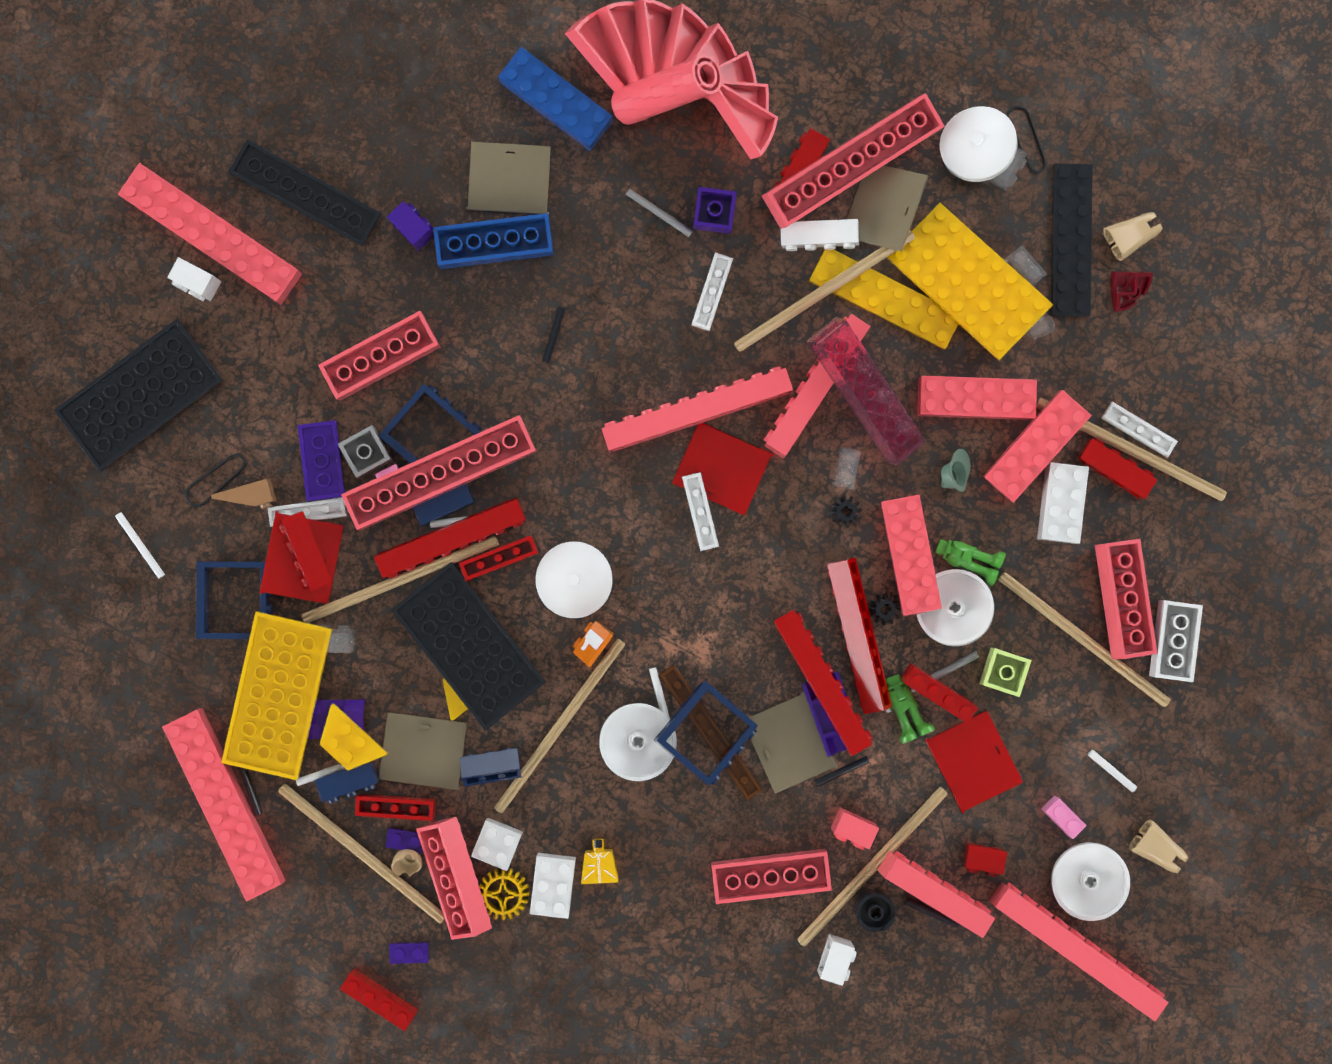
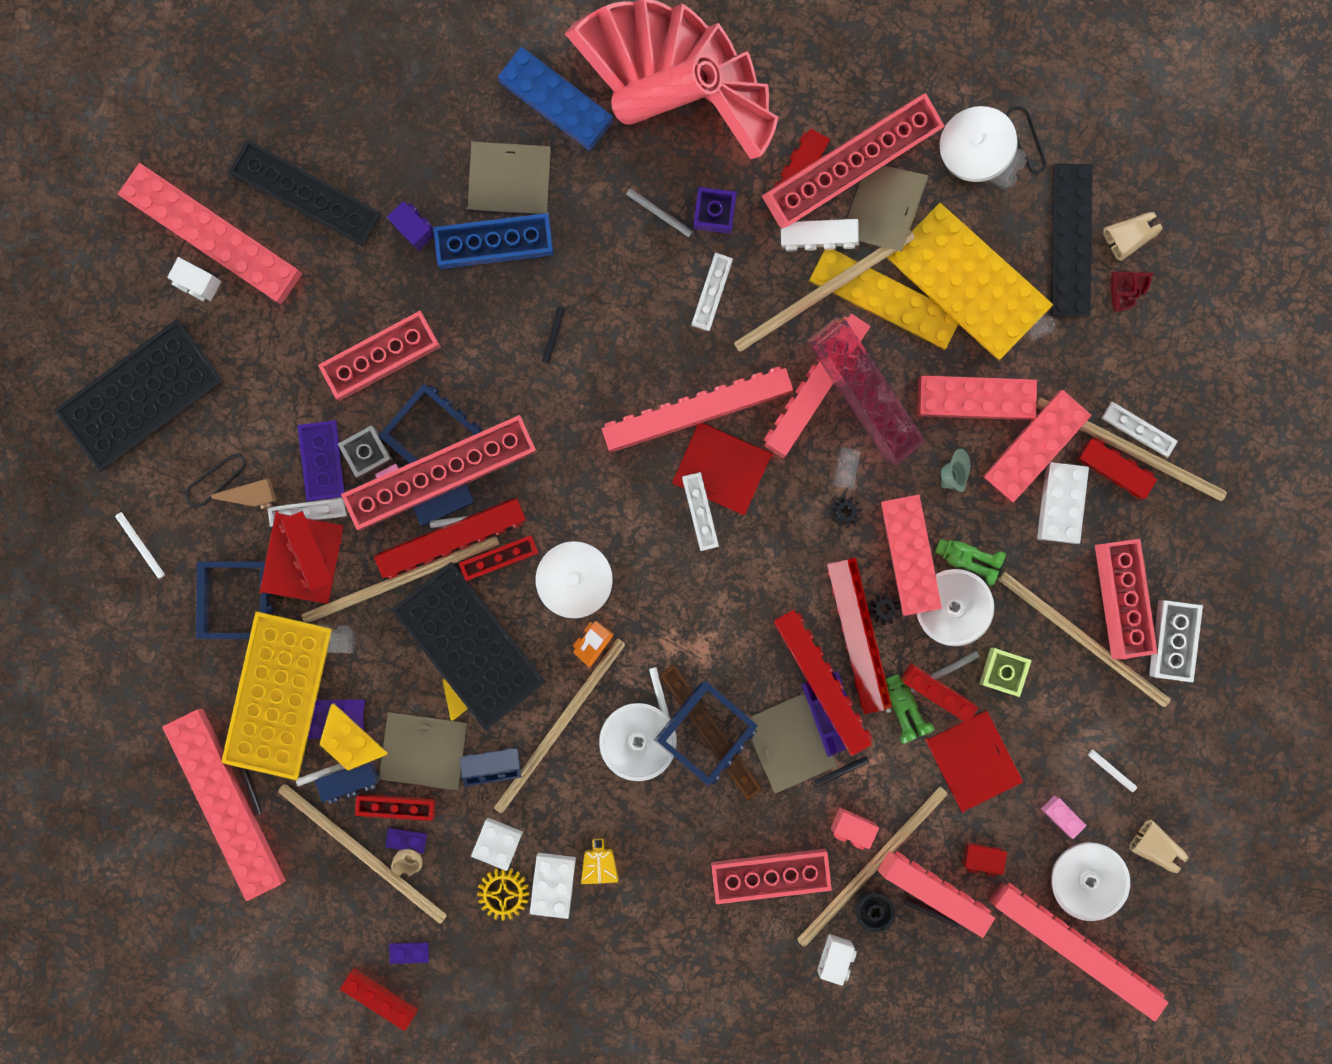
coral brick [416,817,492,940] -> none
clear brick [1005,245,1047,286] -> none

